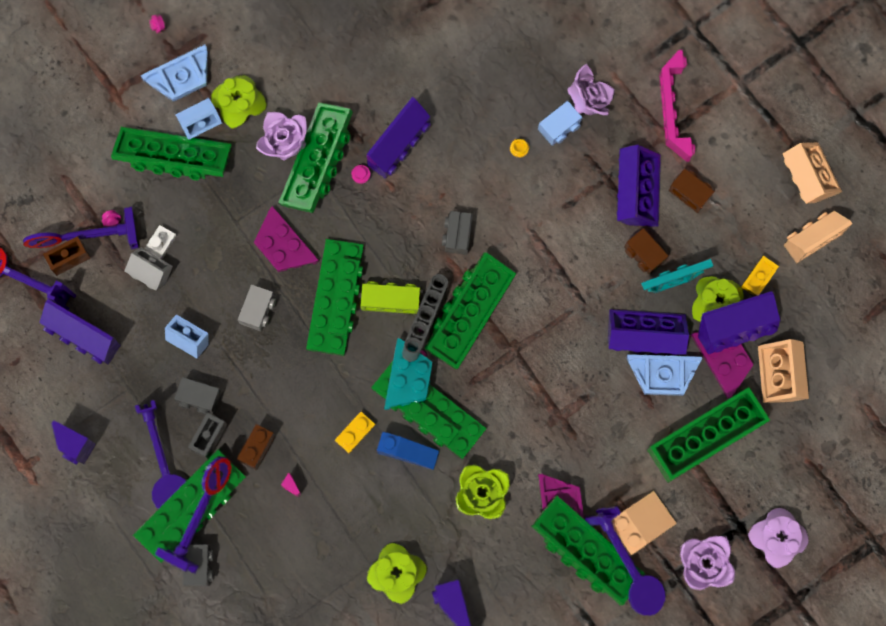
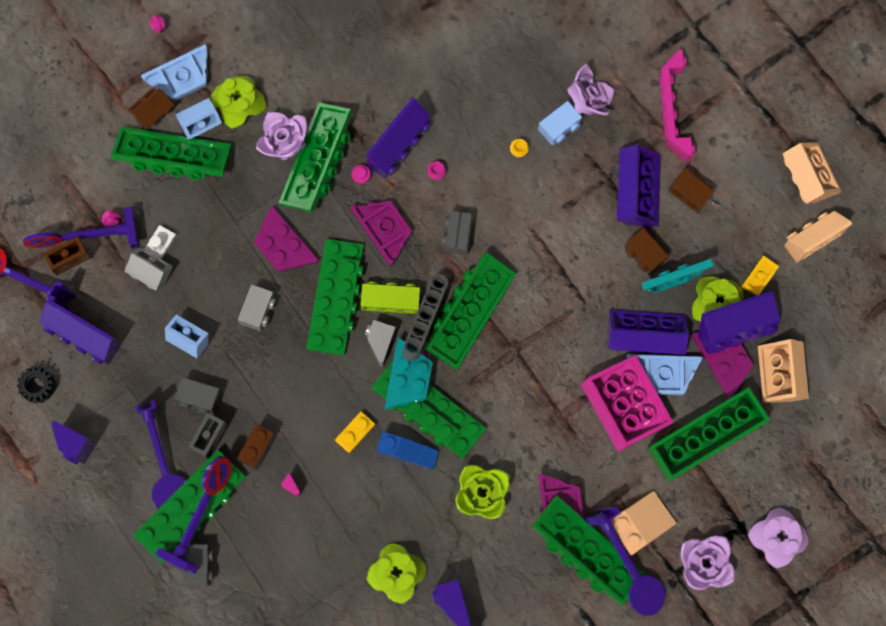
none -> black tyre [17,366,55,403]
none -> reddish brown brick [127,86,174,129]
none -> magenta wing [350,201,412,267]
none -> light grey slope [365,320,396,366]
none -> dark pink plate [427,161,446,180]
none -> dark pink slope [581,355,674,453]

